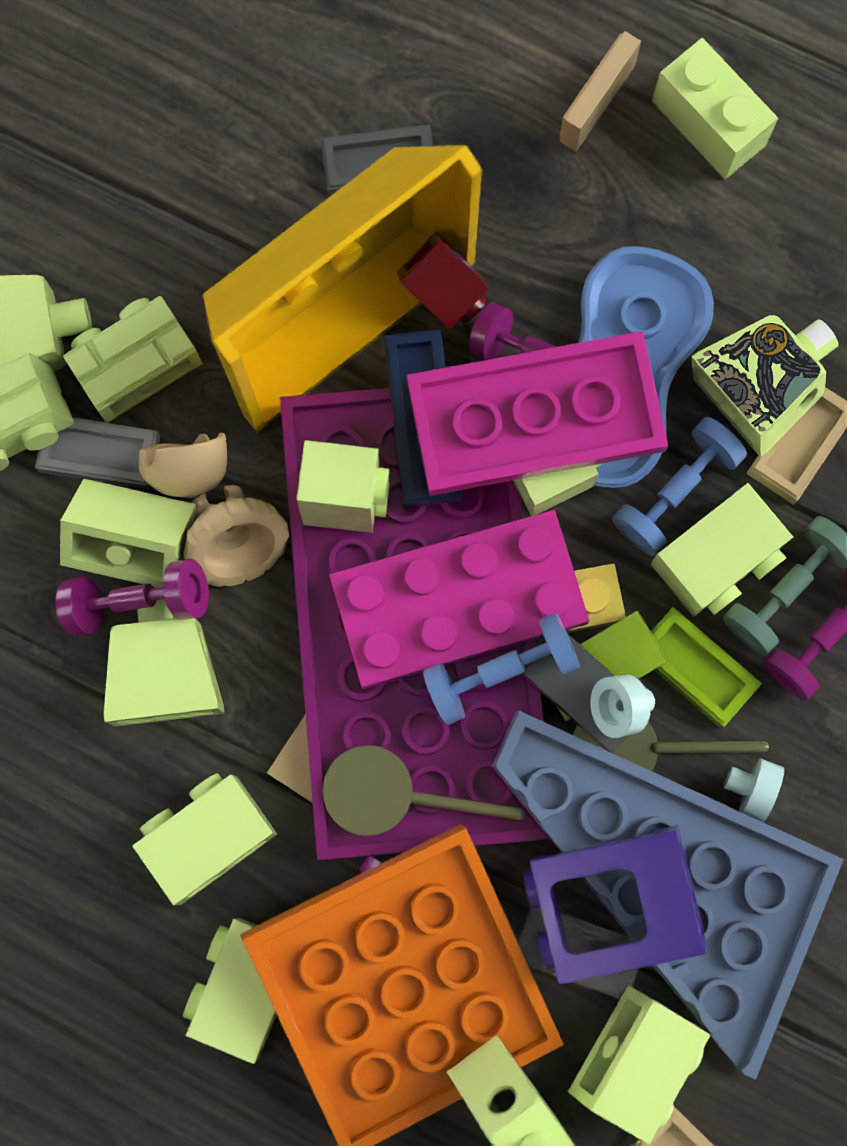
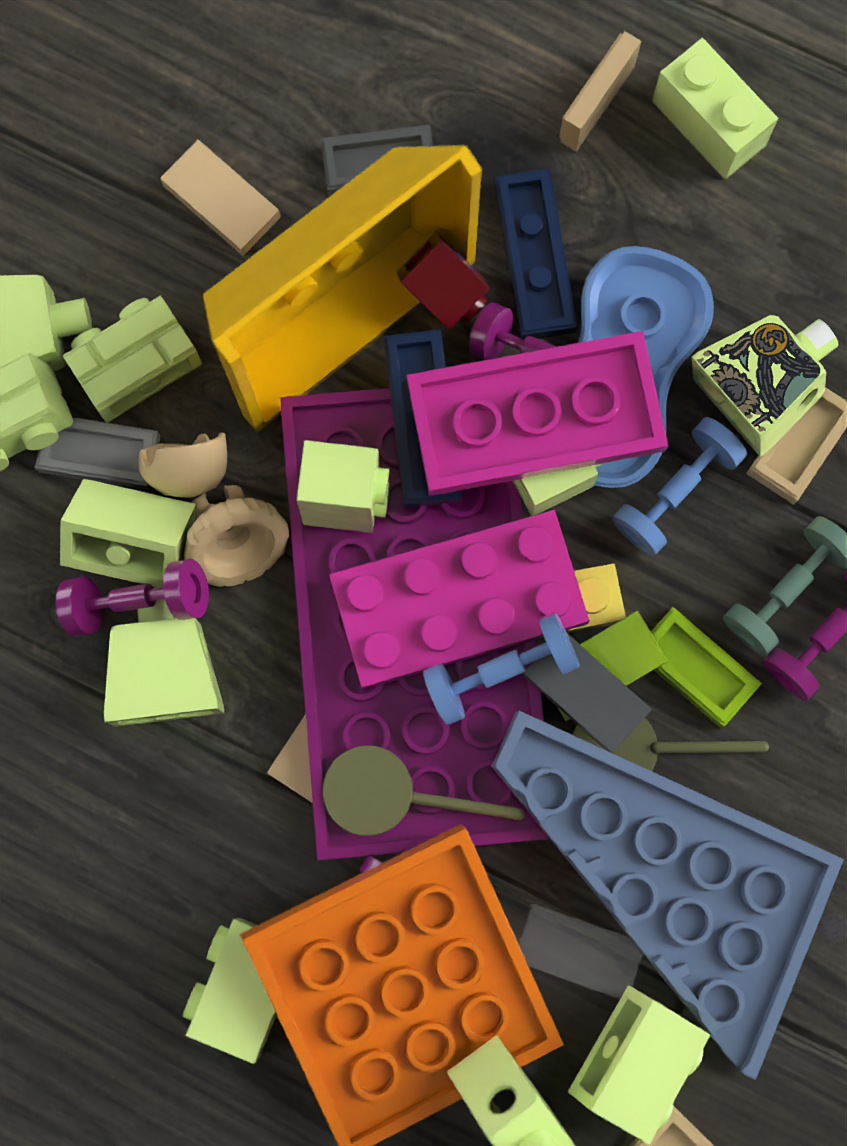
yellowish green brick [132,773,278,906] -> none
dark purple window [524,825,707,984] -> none
light aqua tile [590,674,655,738] -> none
yellowish green brick [651,483,793,617] -> none
light aqua tile [723,758,784,822] -> none
none -> tan tile [160,140,281,256]
none -> dark blue tile [494,169,577,340]

